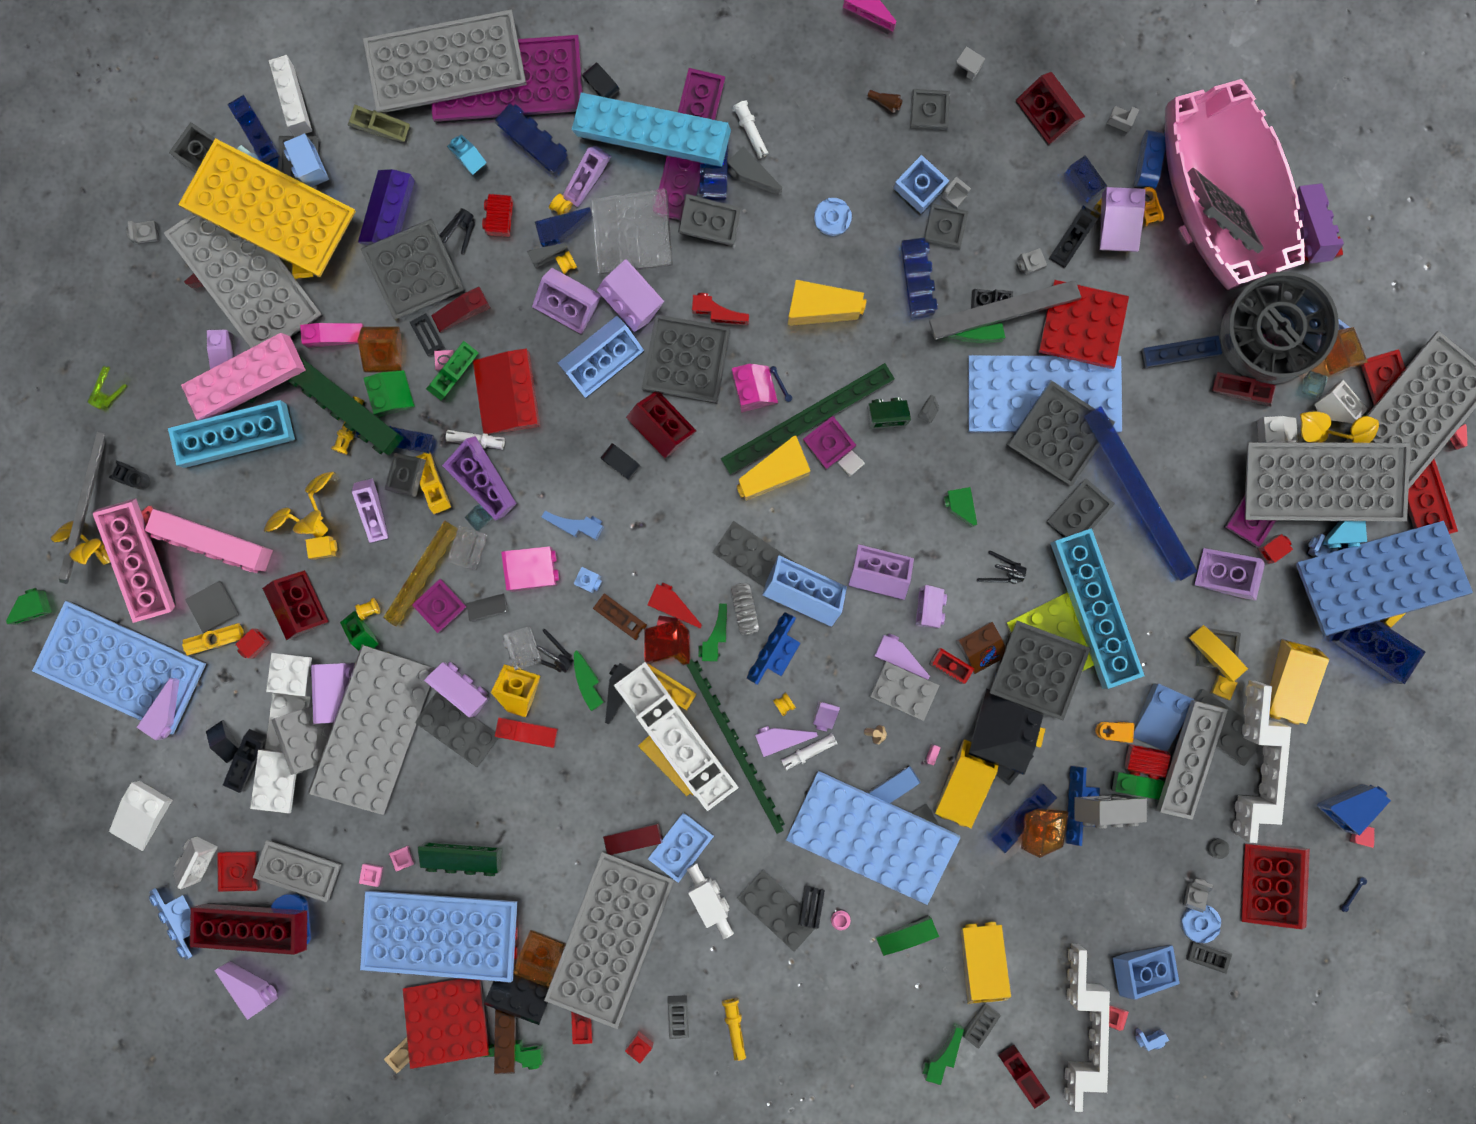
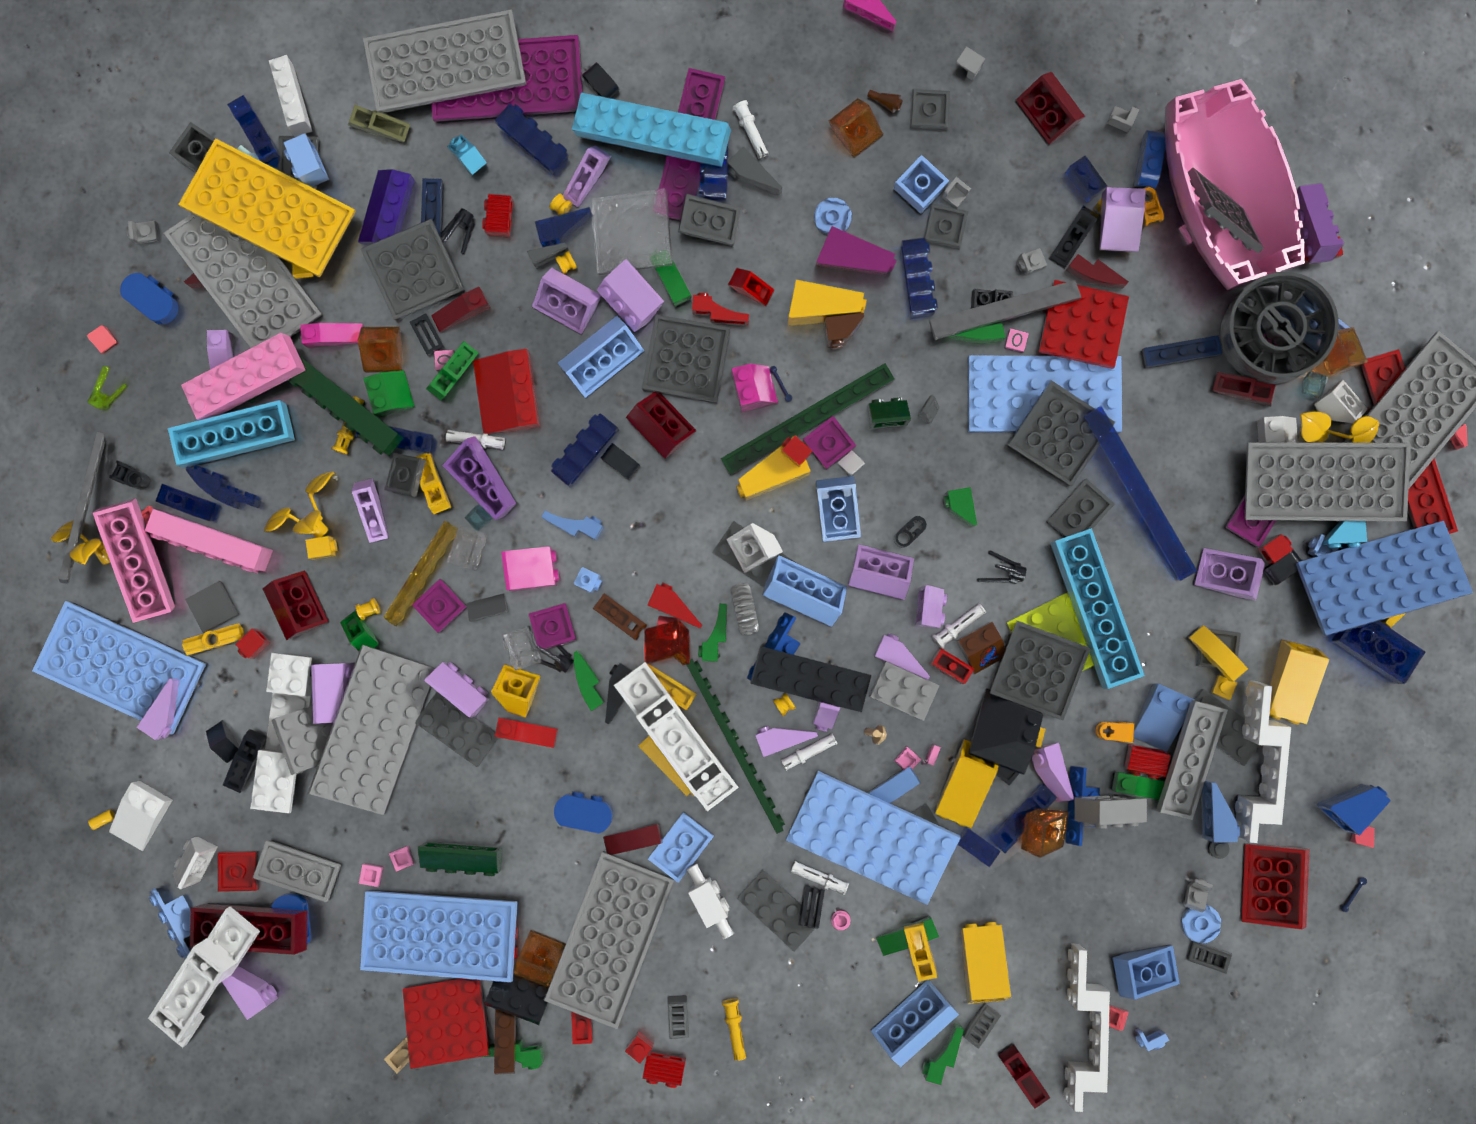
green slope [6,588,52,625] -> none
none -> coral slope [87,325,118,353]
none -> yellow piece [88,809,115,830]
none -> blue brick [120,273,179,325]
none -> white bracket [148,907,260,1048]
none -> clear blue slope [155,484,217,521]
none -> clear blue slope [186,465,261,509]
none -> dark blue plate [421,178,443,237]
none -> magenta plate [529,603,576,649]
none -> clear blue brick [551,413,619,487]
none -> blue brick [554,791,613,833]
none -> red brick [642,1052,686,1088]
none -> green slope [650,249,691,306]
none -> white slope [726,523,783,573]
none -> red slope [728,268,775,306]
none -> black plate [751,646,872,712]
none -> red brick [781,435,813,467]
none -> white pin [790,861,849,895]
none -> magenta slope [816,226,897,275]
none -> medium blue slope [816,476,861,542]
none -> reddish brown slope [824,313,864,350]
none -> clear orange slope [829,98,883,157]
none -> light blue slope [871,980,959,1067]
none -> black beam [894,516,927,548]
none -> bright pink tile [894,746,922,770]
none -> yellow slope [904,923,937,982]
none -> white pin [932,603,986,649]
none -> clear blue brick [958,827,1001,867]
none -> bright pink tile [1005,328,1029,353]
none -> lavender slope [1032,743,1074,802]
none -> dark red slope [1066,254,1129,289]
none -> medium blue slope [1202,780,1240,842]
none -> black beam [1263,549,1302,586]

